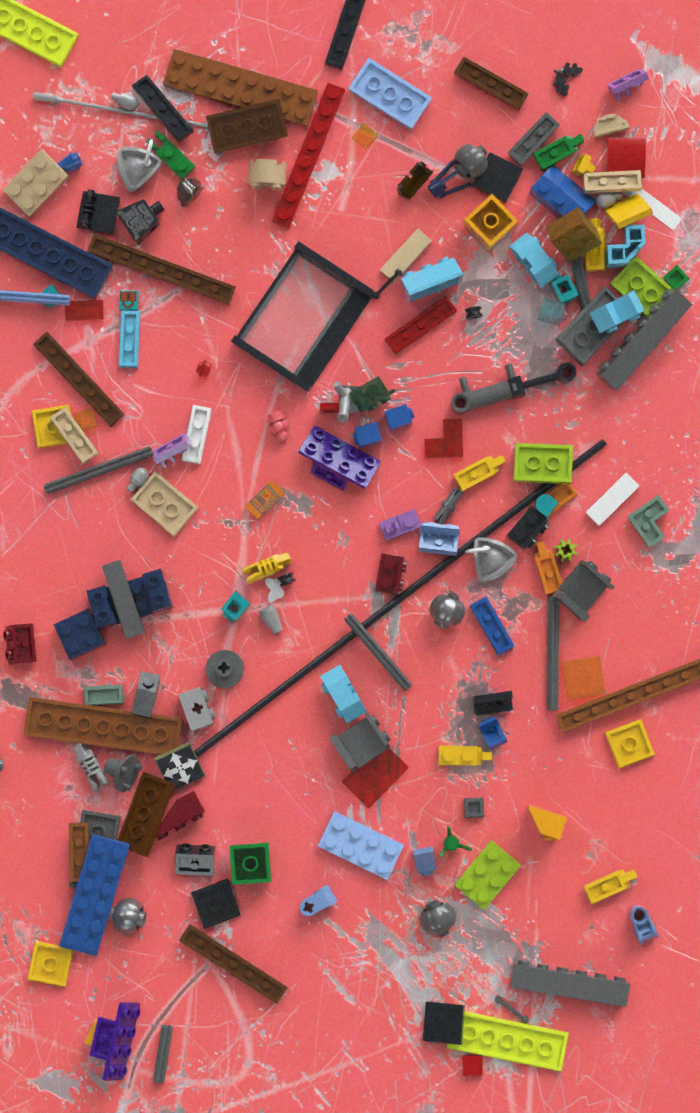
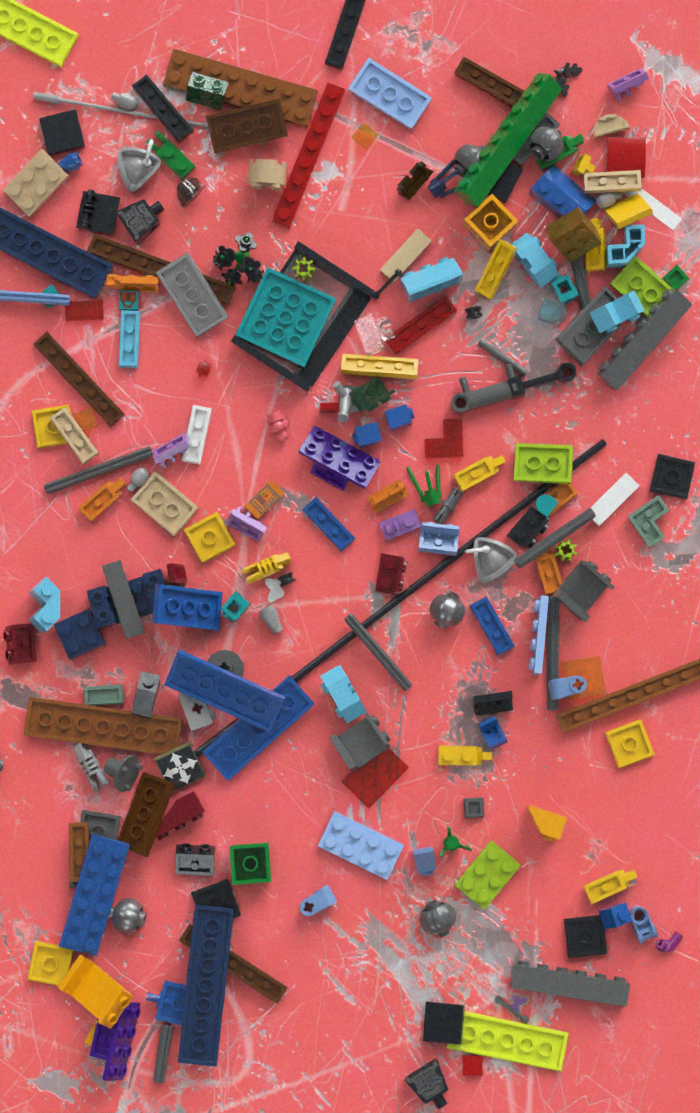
none -> medium azure brick [28,577,60,633]
none -> black tile [39,109,85,156]
none -> light orange panel [58,955,133,1029]
none -> orange hinge [78,478,127,522]
none -> orange hinge [106,274,160,293]
none -> blue plate [146,980,186,1025]
none -> blue plate [152,584,223,630]
none -> light grey tile [156,252,229,337]
none -> blue plate [164,650,285,732]
none -> dark red slope [166,563,187,586]
none -> dark blue plate [177,904,234,1067]
none -> yellow tile [184,512,236,564]
none -> clear green bracket [186,72,228,111]
none -> blue plate [202,675,315,781]
none -> black plant [212,232,264,286]
none -> medium lavender plate [226,507,267,542]
none -> teal plate [236,267,336,368]
none -> lime gear [292,257,316,281]
none -> blue tile [302,497,355,552]
none -> yellow plate [341,354,418,379]
none -> clear plate [354,314,396,356]
none -> orange hinge [366,479,409,514]
none -> torso [404,1058,449,1109]
none -> green plant [406,465,442,506]
none -> green brick [454,73,562,207]
none -> yellow plate [475,239,518,299]
none -> dark grey bar [477,338,528,376]
none -> medium lavender sticker [507,994,529,1020]
none -> dark grey axle [514,508,596,568]
none -> light blue plate [528,596,549,675]
none -> dark grey plant [529,127,564,161]
none -> medium blue piece [547,676,587,700]
none -> black tile [564,915,607,958]
none -> blue brick [598,903,632,929]
none -> black tile [649,454,695,500]
none -> magenta arm [655,931,683,952]

